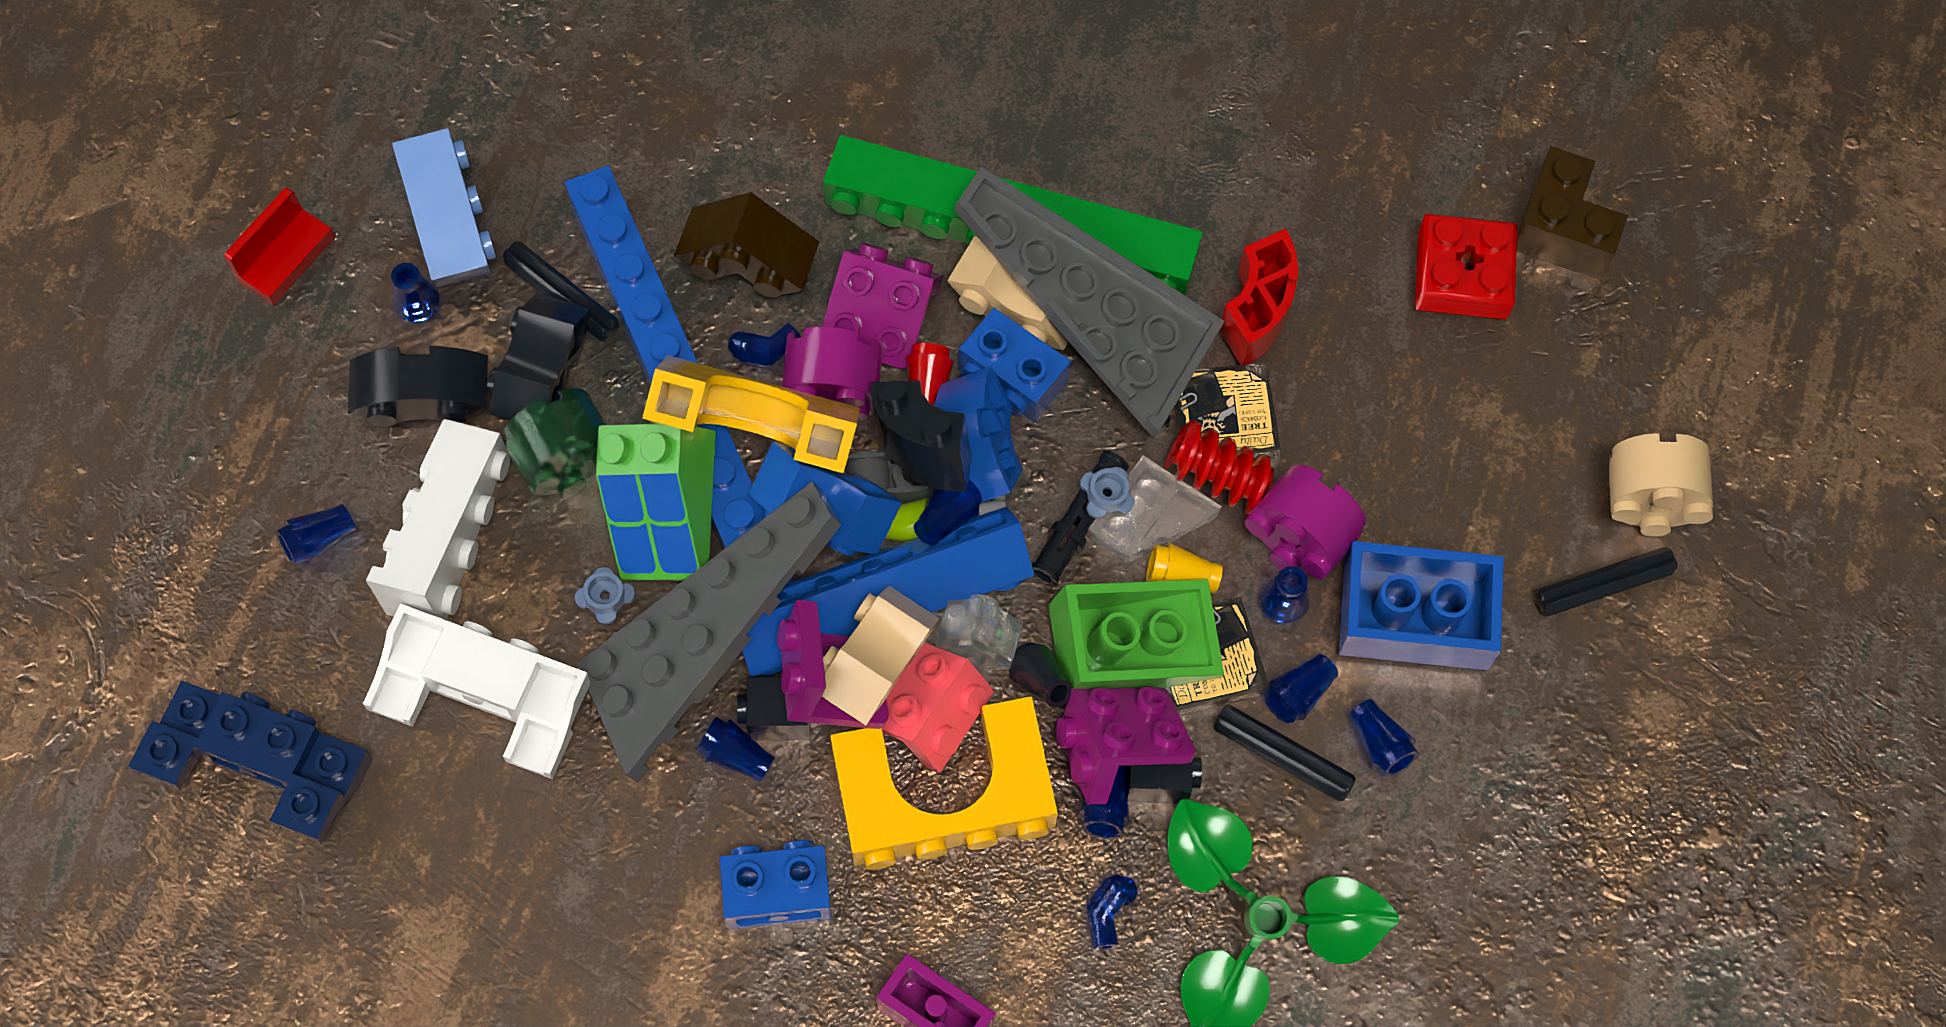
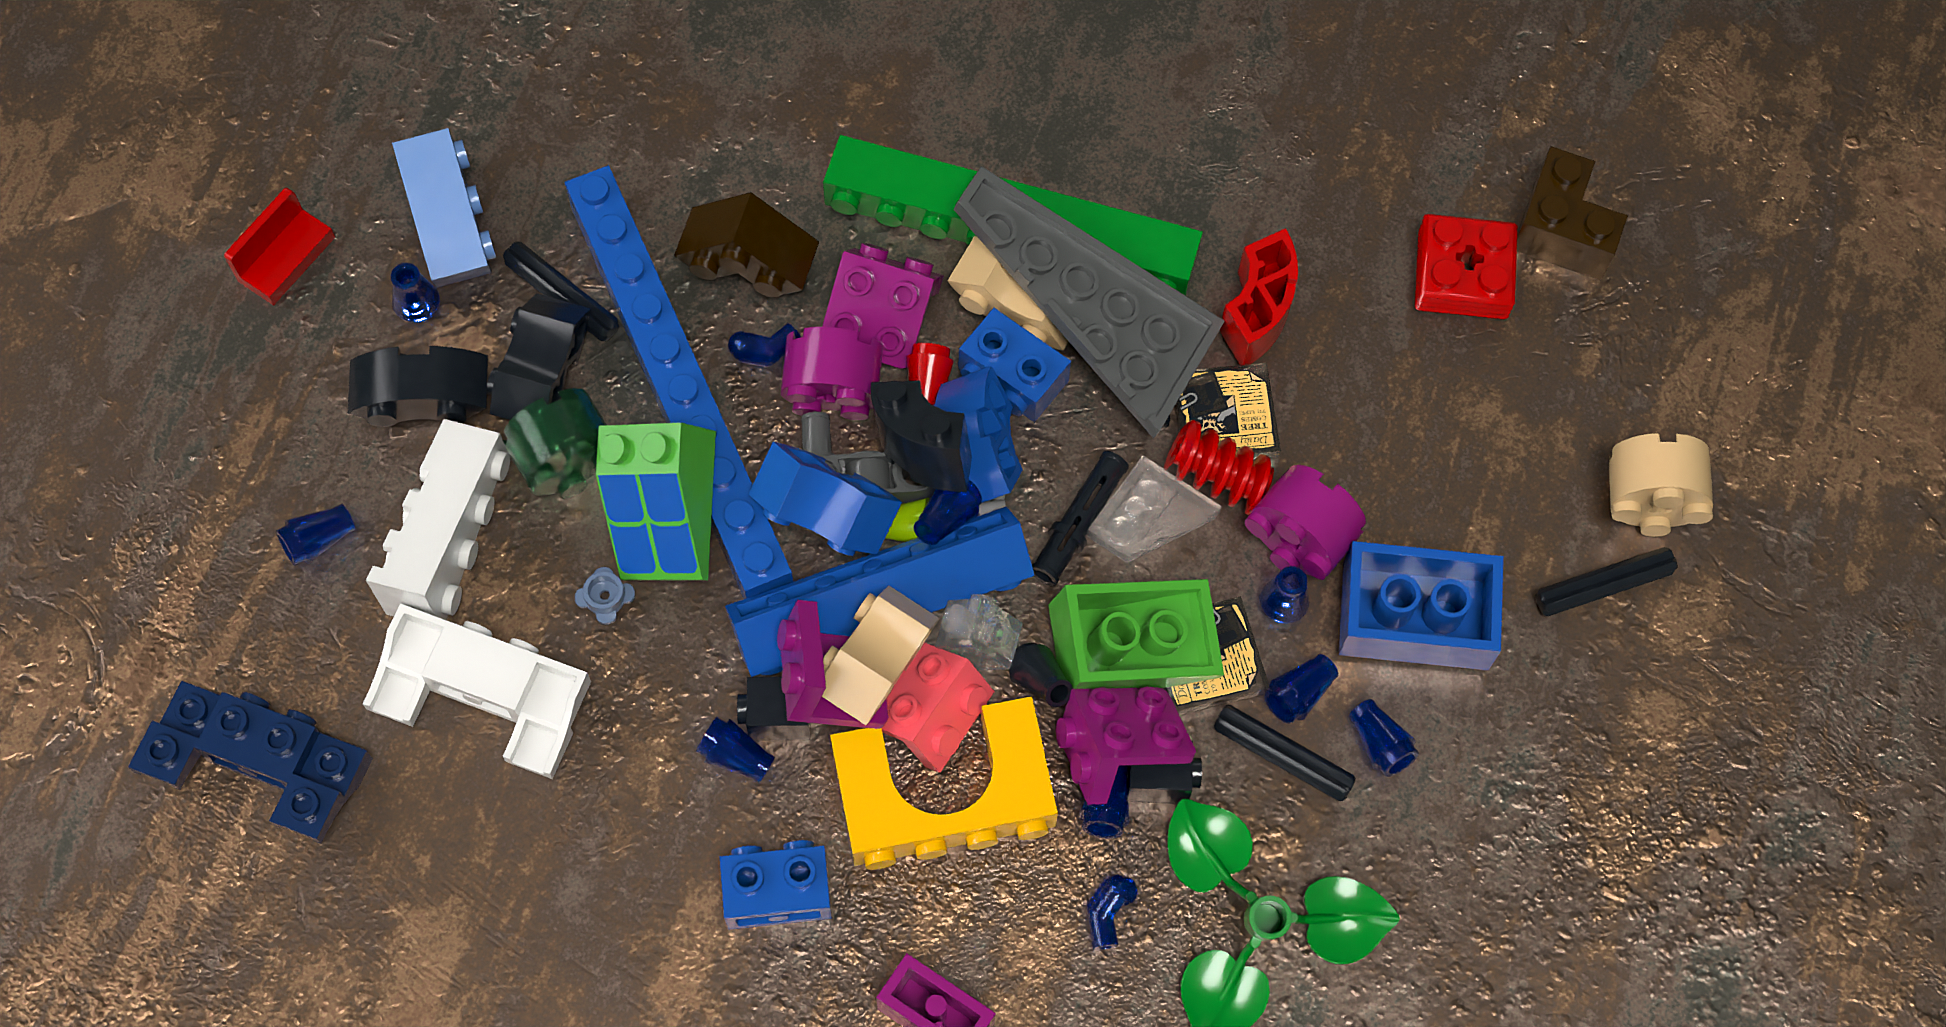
dark grey wing [577,482,842,782] -> none
yellow arch [642,355,860,473] -> none
sand blue plate [1080,467,1135,519] -> none
yellow cone [1146,542,1223,593] -> none

